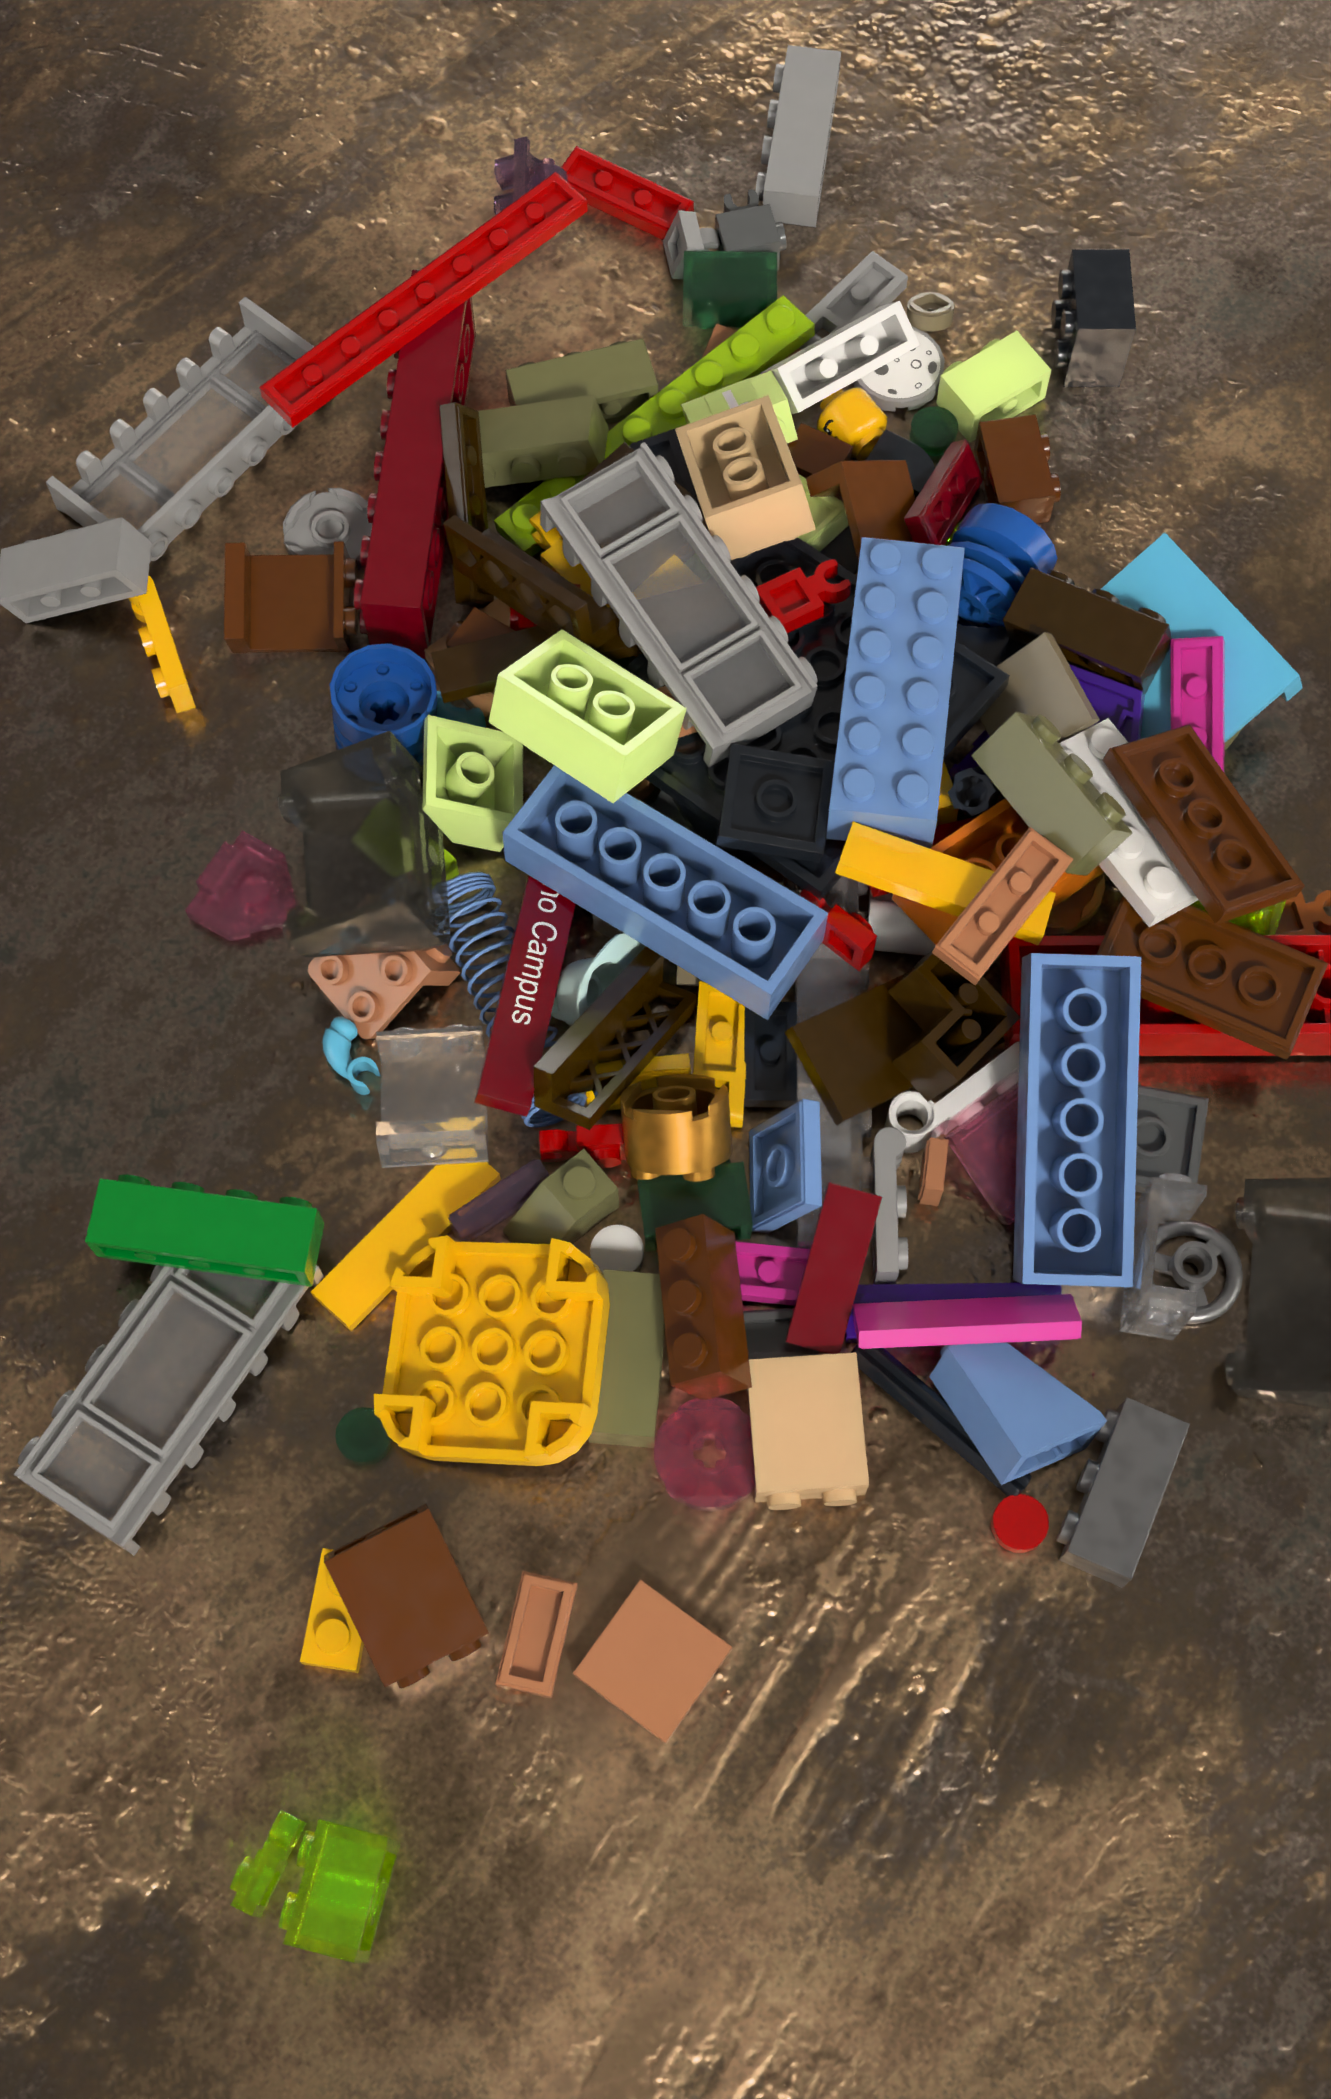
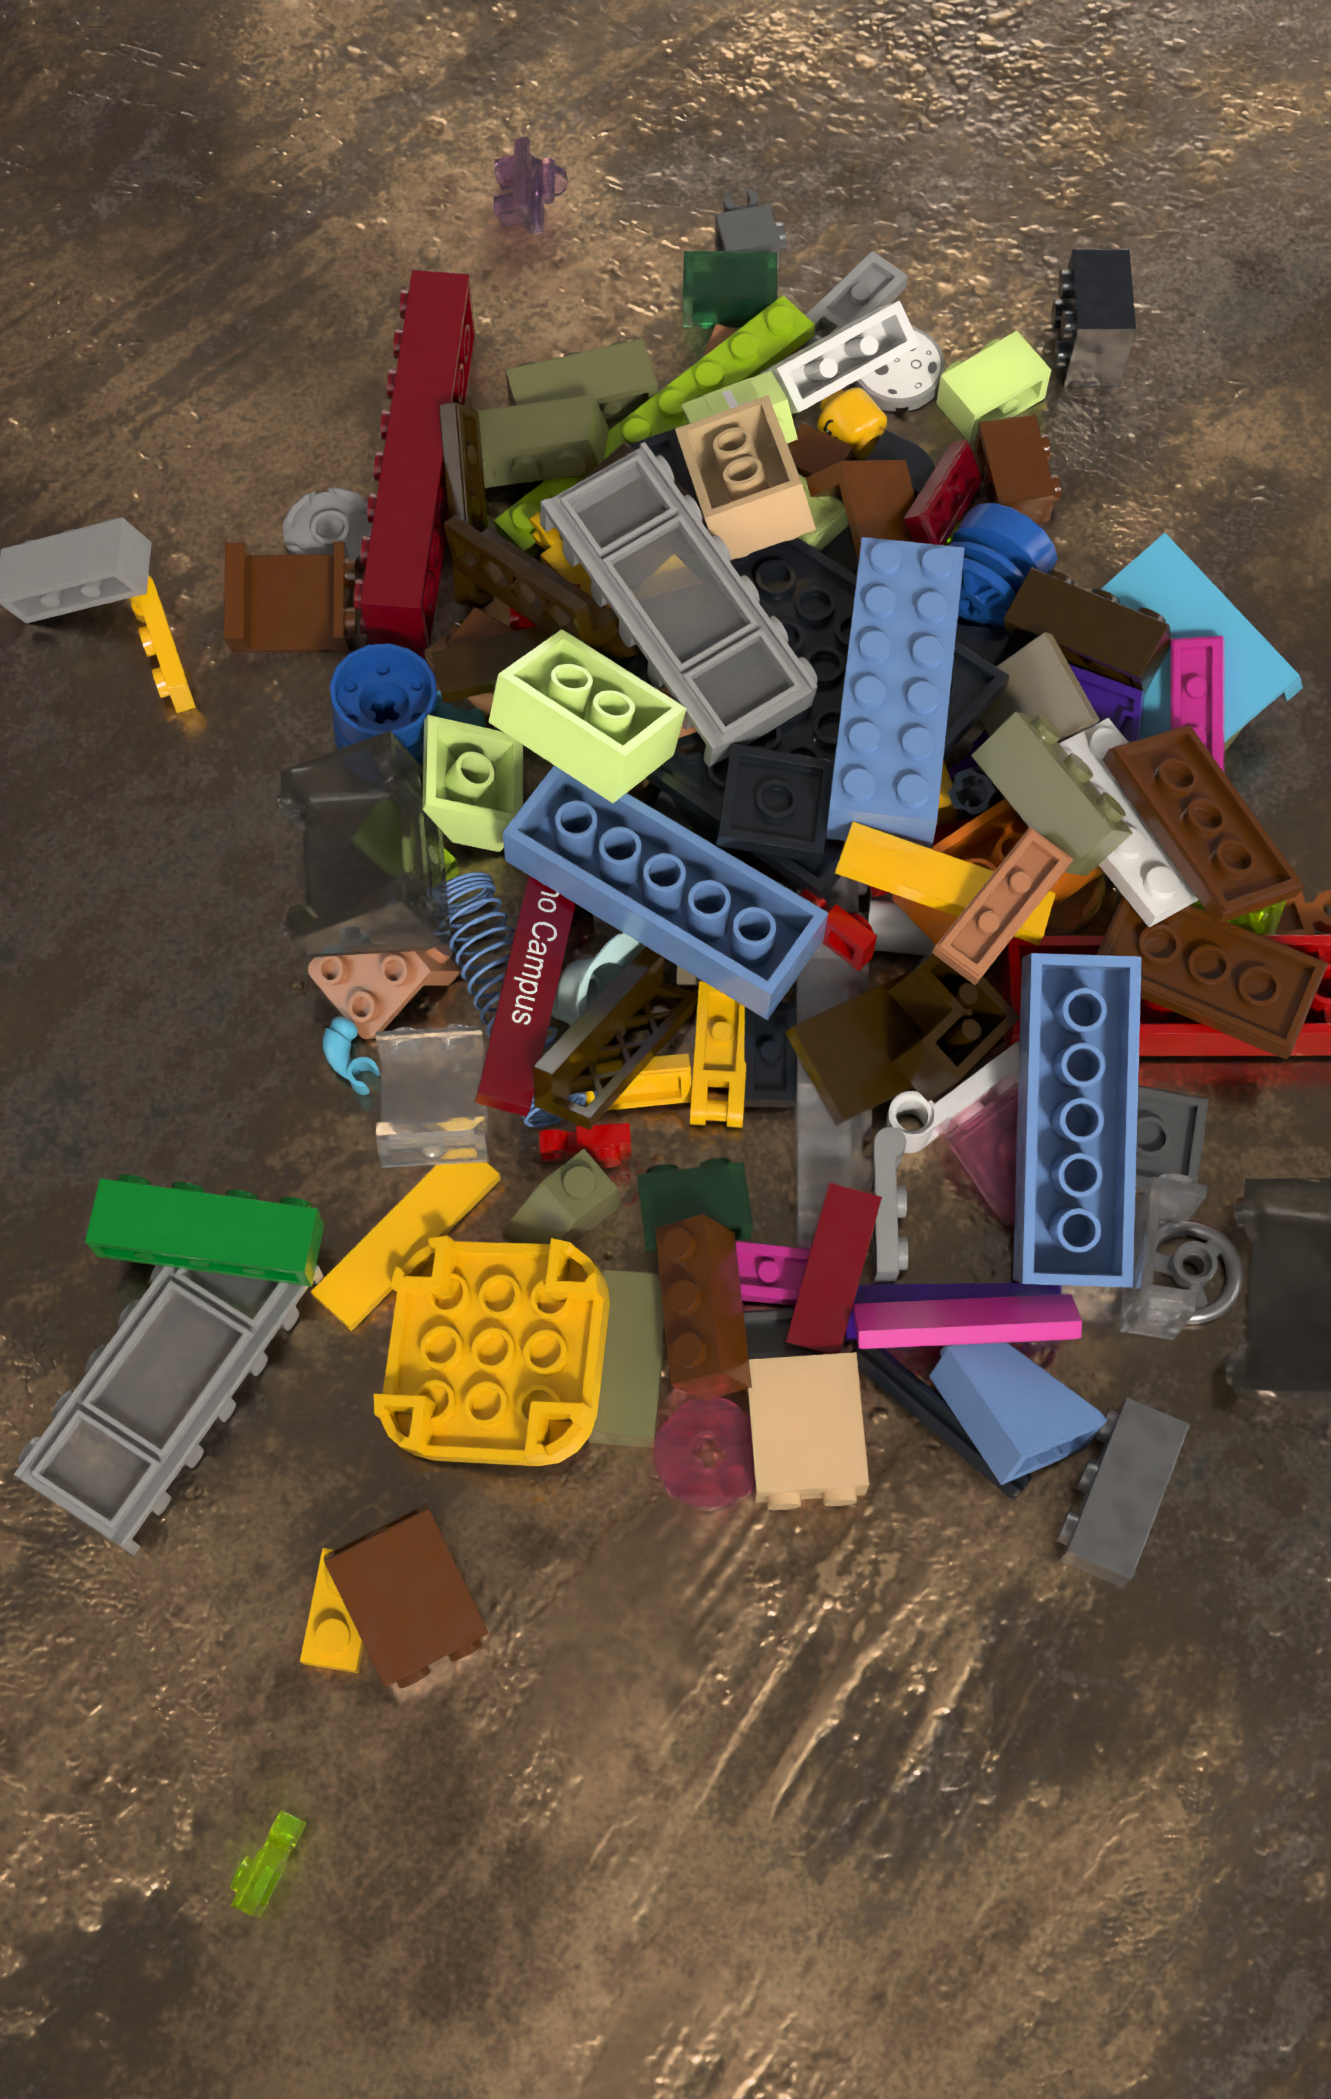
window [46,297,314,562] -> none
clear pink plate [185,830,301,941] -> none
red tile [259,172,588,428] -> none
clear neon green brick [279,1819,401,1963] -> none
clear green tile [335,1407,393,1466] -> none
tile [448,1159,549,1242] -> none
nougat tile [495,1571,578,1699] -> none
red tile [557,146,694,240] -> none
nougat tile [573,1580,732,1744] -> none
white tile [590,1225,644,1273] -> none
pearl gold brick [620,1074,733,1182] -> none
light grey tile [663,210,720,280] -> none
medium blue tile [749,1099,822,1234] -> none
light grey brick [755,45,841,227] -> none
red plate [756,559,851,633] -> none
dark tan tile [907,292,954,332] -> none
clear green tile [910,406,958,456] -> none
nougat tile [917,1137,949,1206] -> none
red tile [991,1494,1049,1553] -> none

